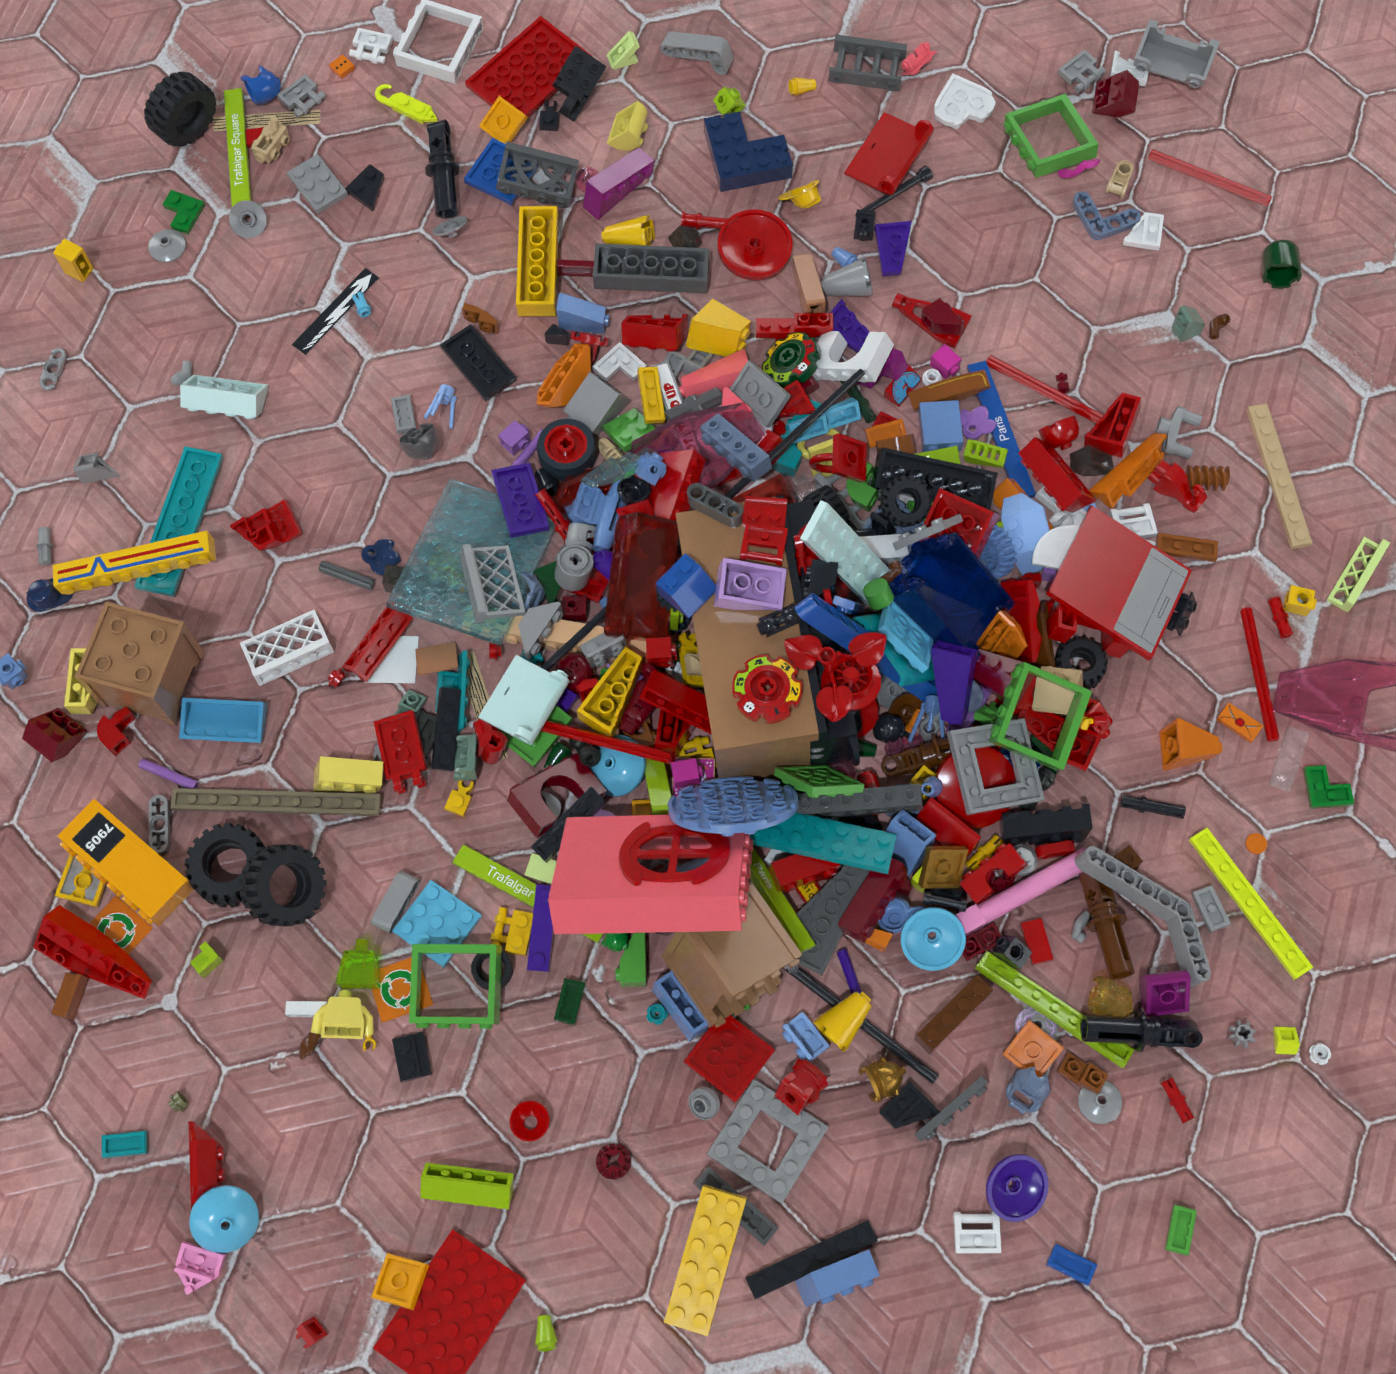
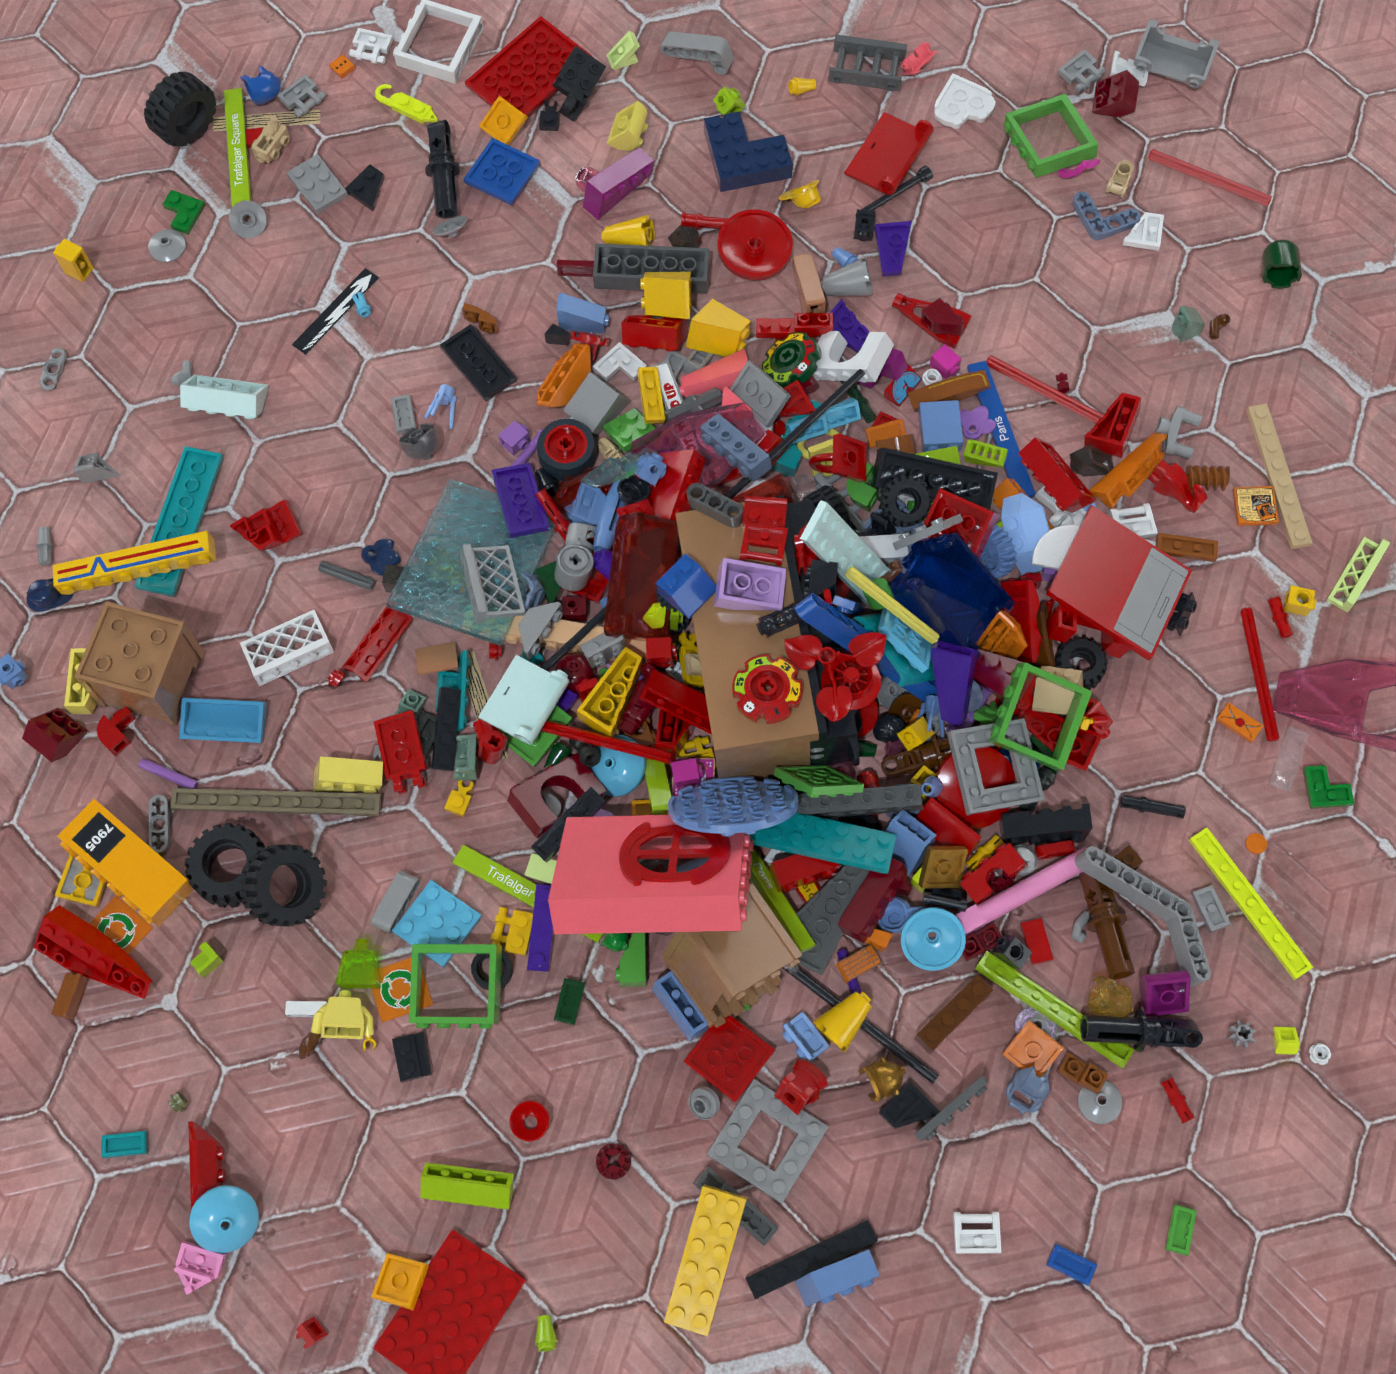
white sticker [364,636,419,683] -> none
dark grey fence [496,141,579,208] -> none
yellow brick [516,206,559,316] -> none
teal plate [646,1003,668,1025] -> none
dark purple dish [986,1154,1049,1222] -> none
red cylinder [1038,416,1080,451] -> none
orange slope [1159,718,1223,771] -> none
none -> yellow slope [640,272,692,319]
none -> neon yellow slope [643,603,666,629]
none -> orange tile [835,945,882,983]
none -> light yellow axle [845,567,940,644]
none -> yellow brick [897,716,935,751]
none -> tile [1232,486,1279,526]

